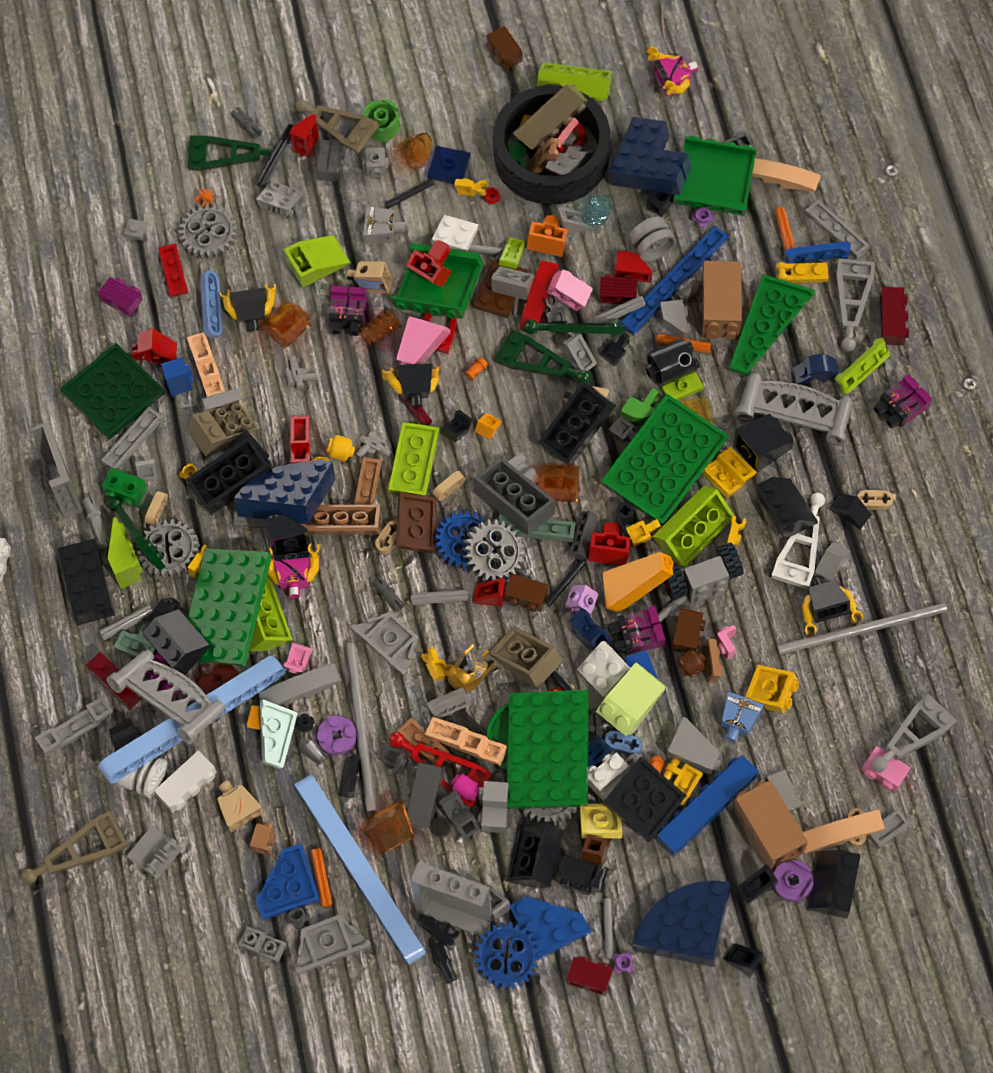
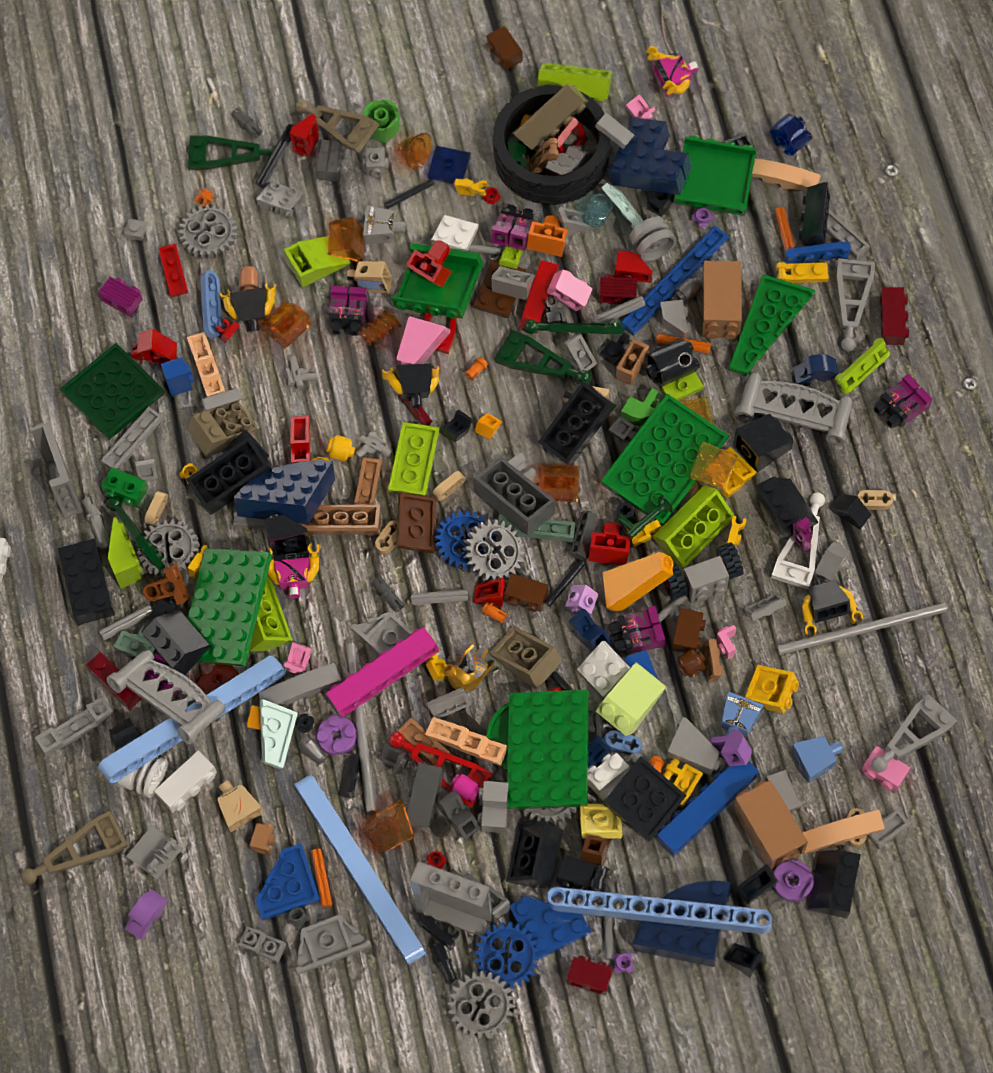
none -> medium lavender brick [125,889,168,940]
none -> dark orange tile [143,562,190,605]
none -> red tile [216,319,240,343]
none -> nougat brick [240,266,258,291]
none -> dark pink brick [326,627,439,718]
none -> clear orange slope [328,217,364,262]
none -> red plate [426,851,446,869]
none -> light grey gear [448,971,515,1039]
none -> orange pin [482,602,508,624]
none -> hips [491,204,534,251]
none -> light blue beam [547,887,772,934]
none -> light grey tile [595,113,634,149]
none -> light aqua wing [602,183,644,229]
none -> medium nougat brick [616,339,649,385]
none -> dark green piece [617,496,673,539]
none -> bright pink bracket [624,94,656,119]
none -> clear yellow plate [689,442,738,492]
none -> medium lavender brick [710,730,752,766]
none -> light grey plate [744,593,787,621]
none -> clear blue brick [769,113,813,156]
none -> medium blue torso [792,736,843,783]
none -> magenta hinge [793,517,812,552]
none -> black slope [799,182,831,246]

